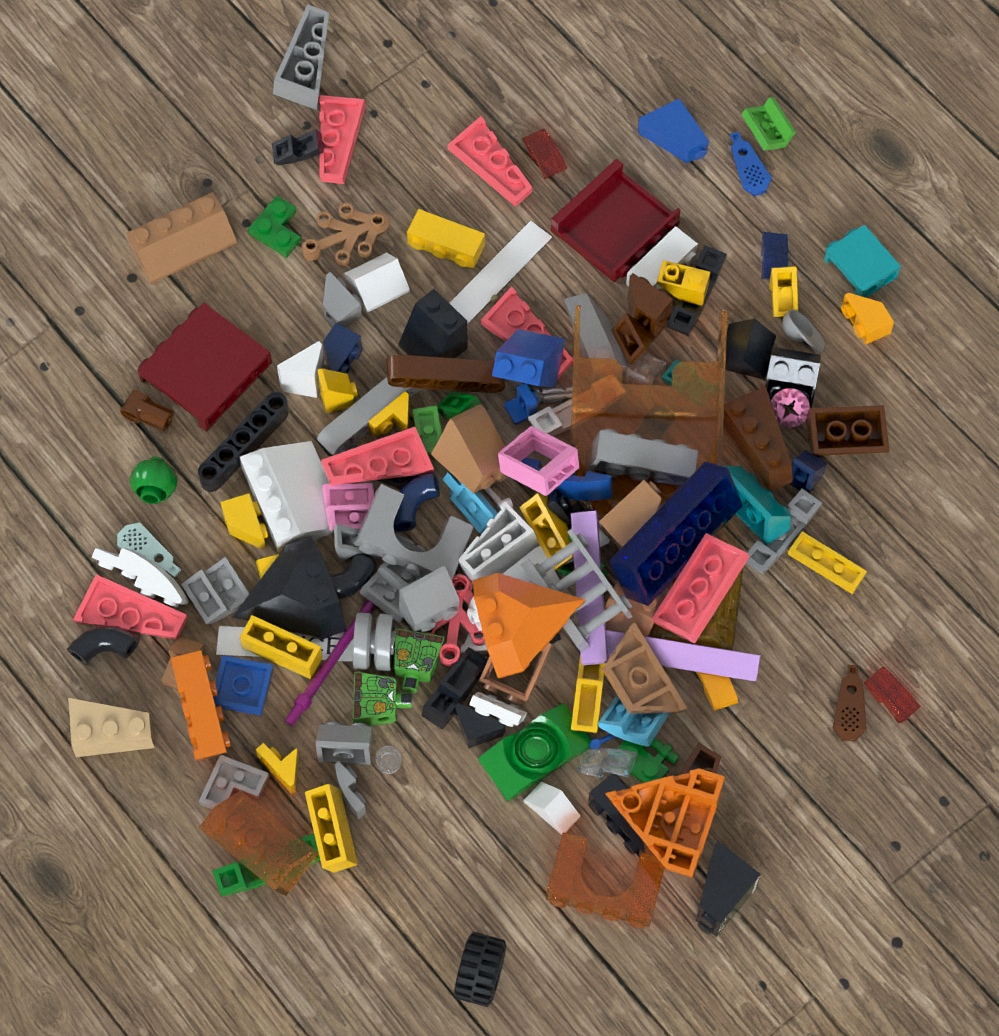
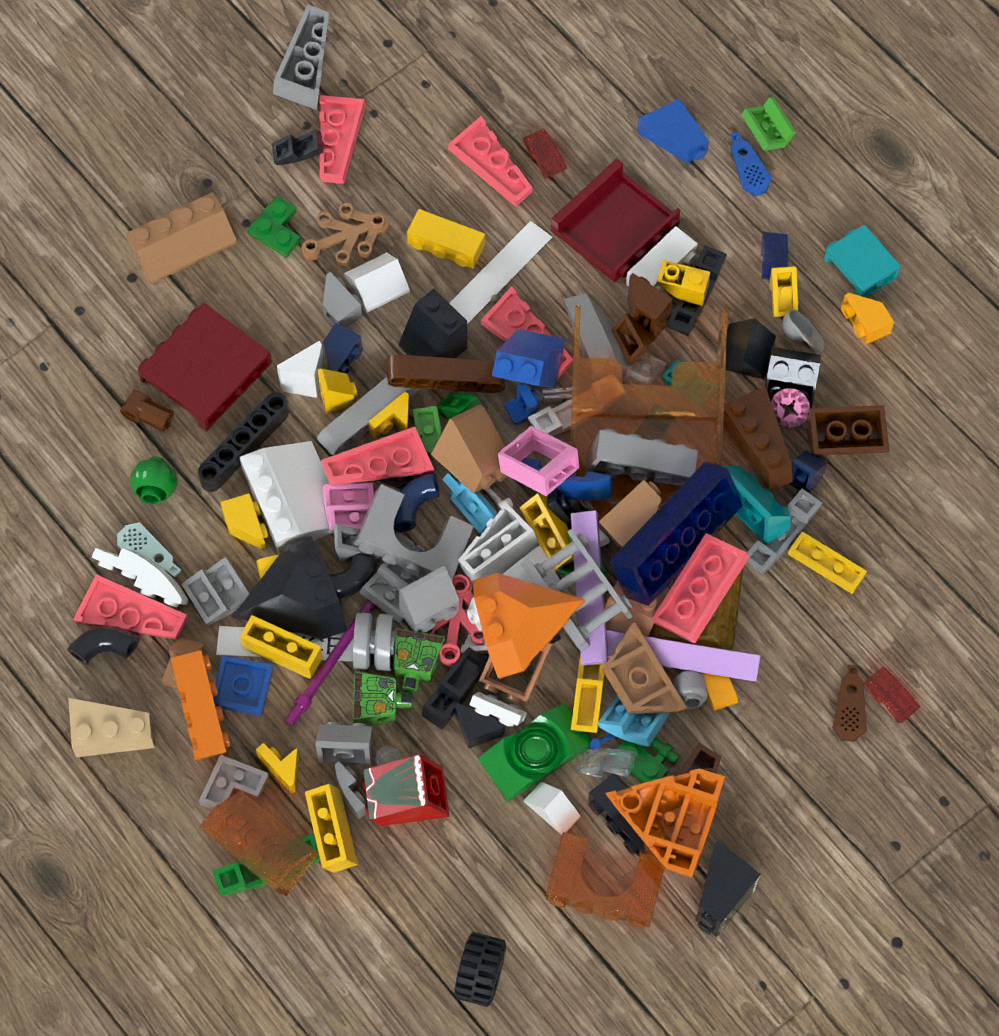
none -> slope [363,754,450,826]
none -> light grey head [672,670,708,709]

